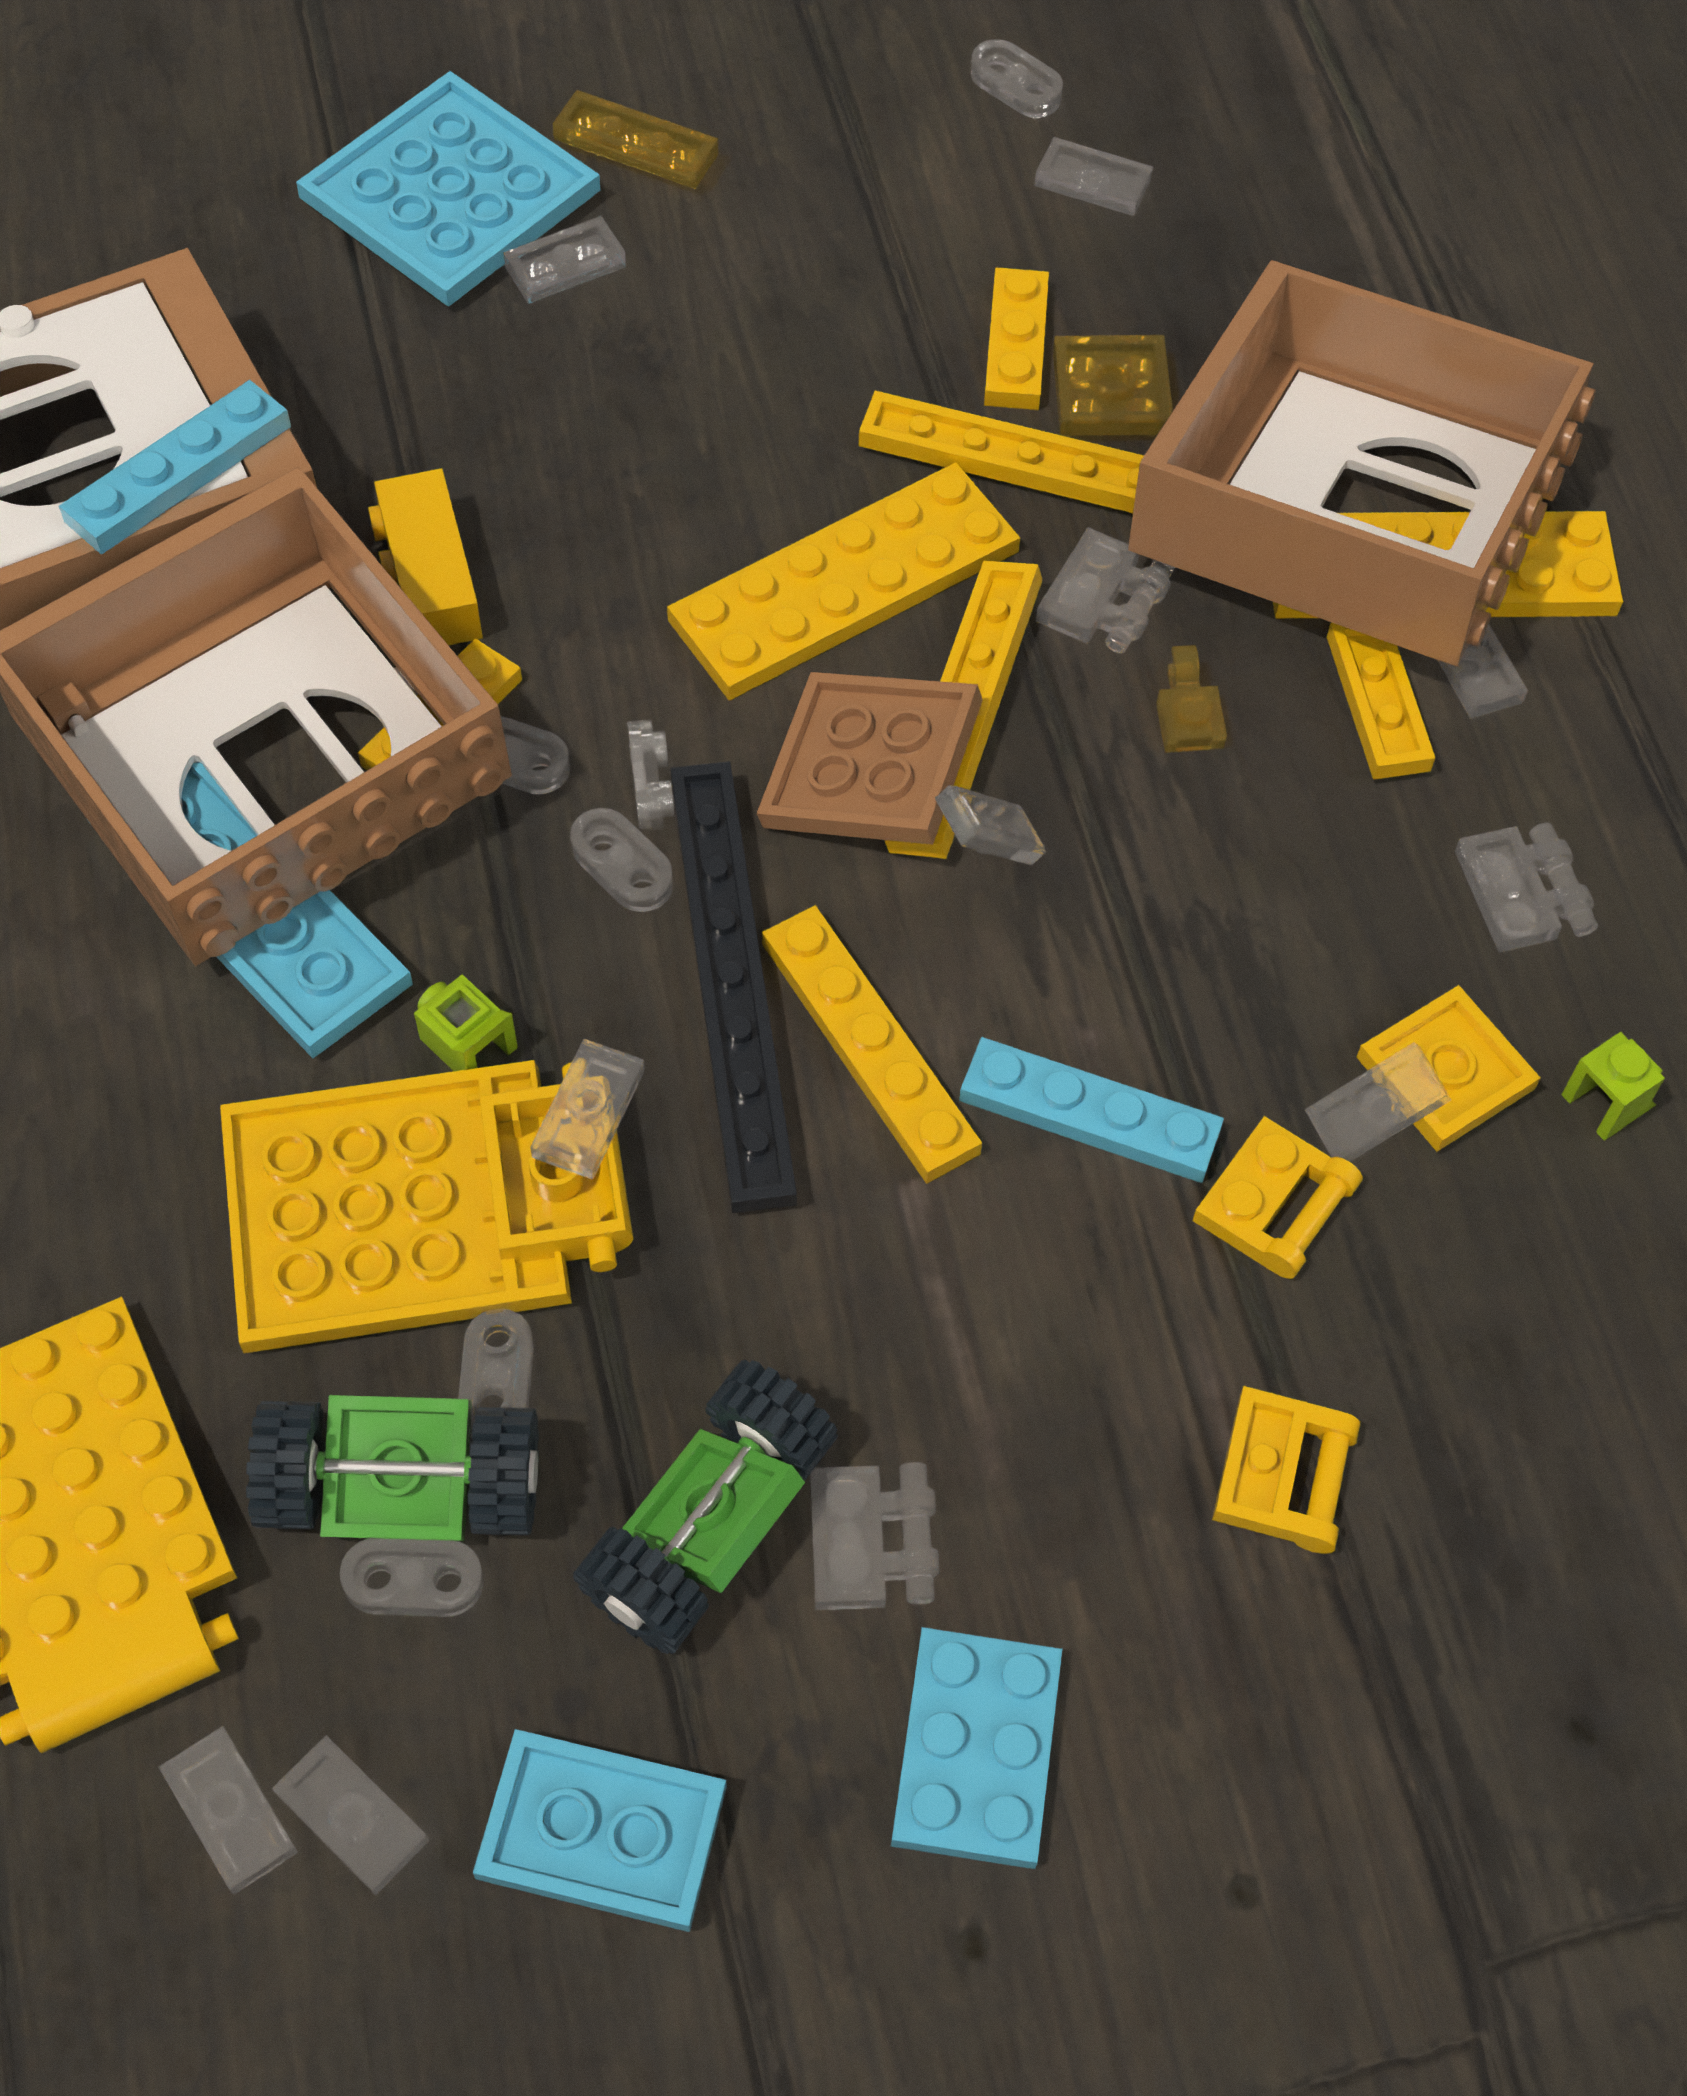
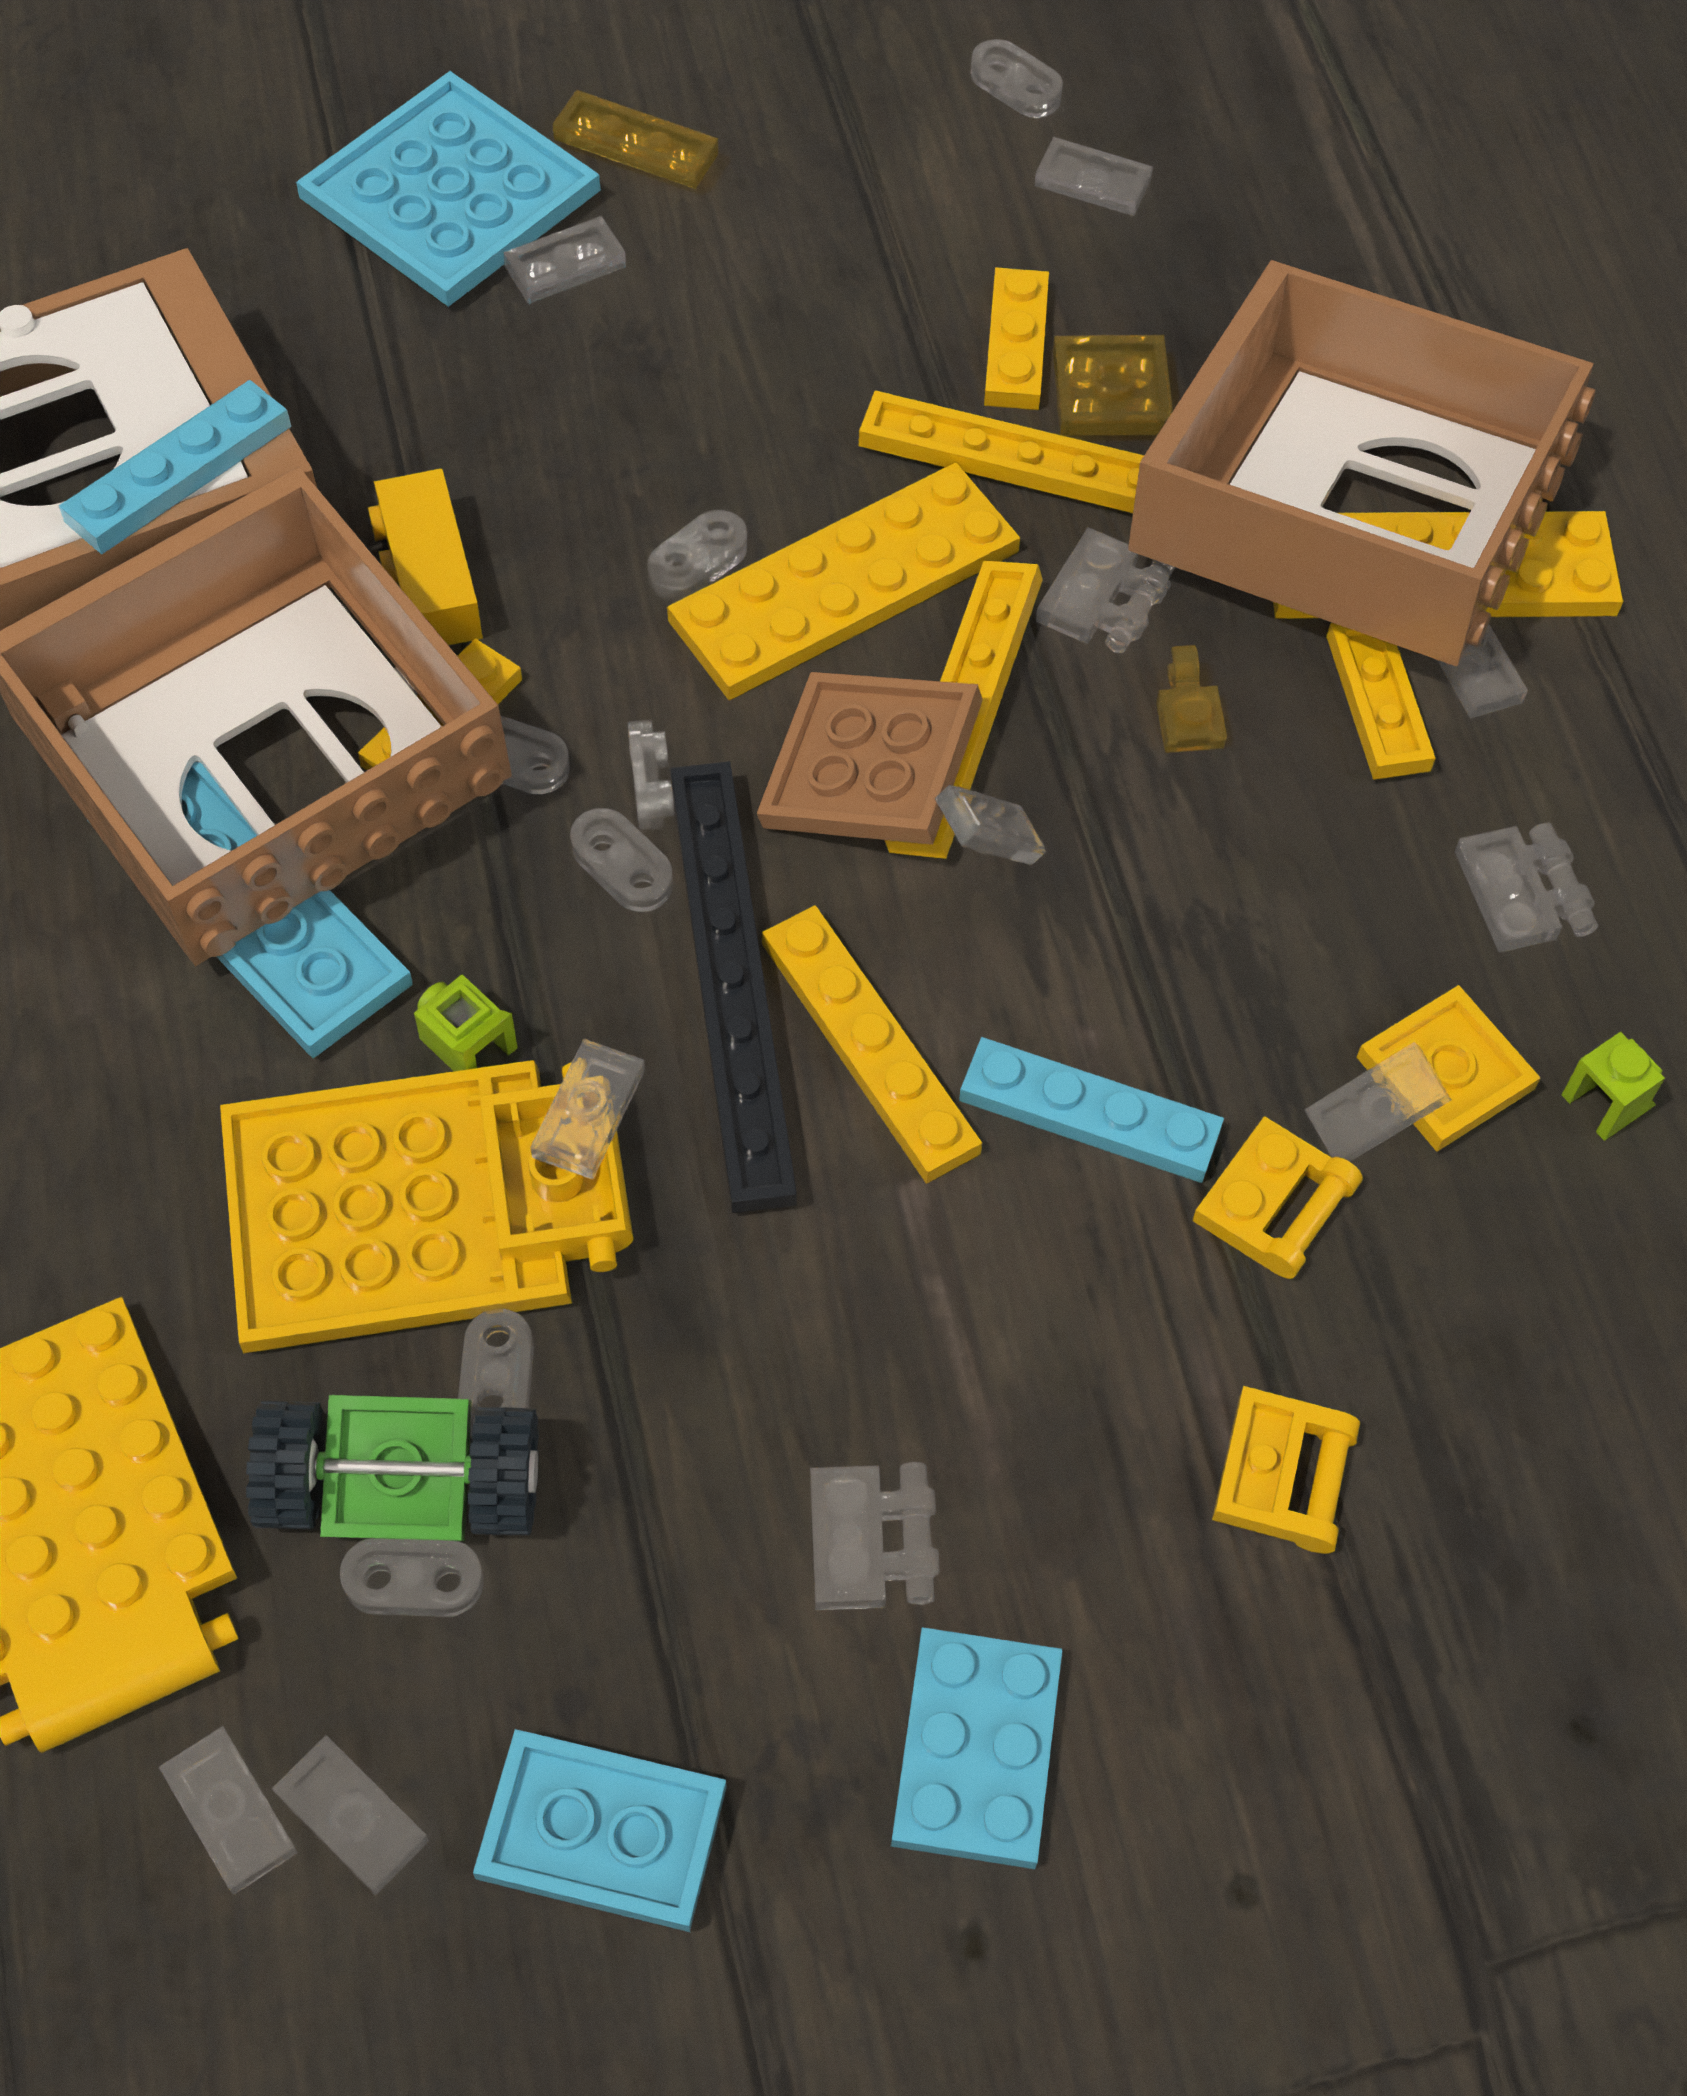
plate [573,1360,838,1654] -> none
none -> clear plate [648,510,747,601]

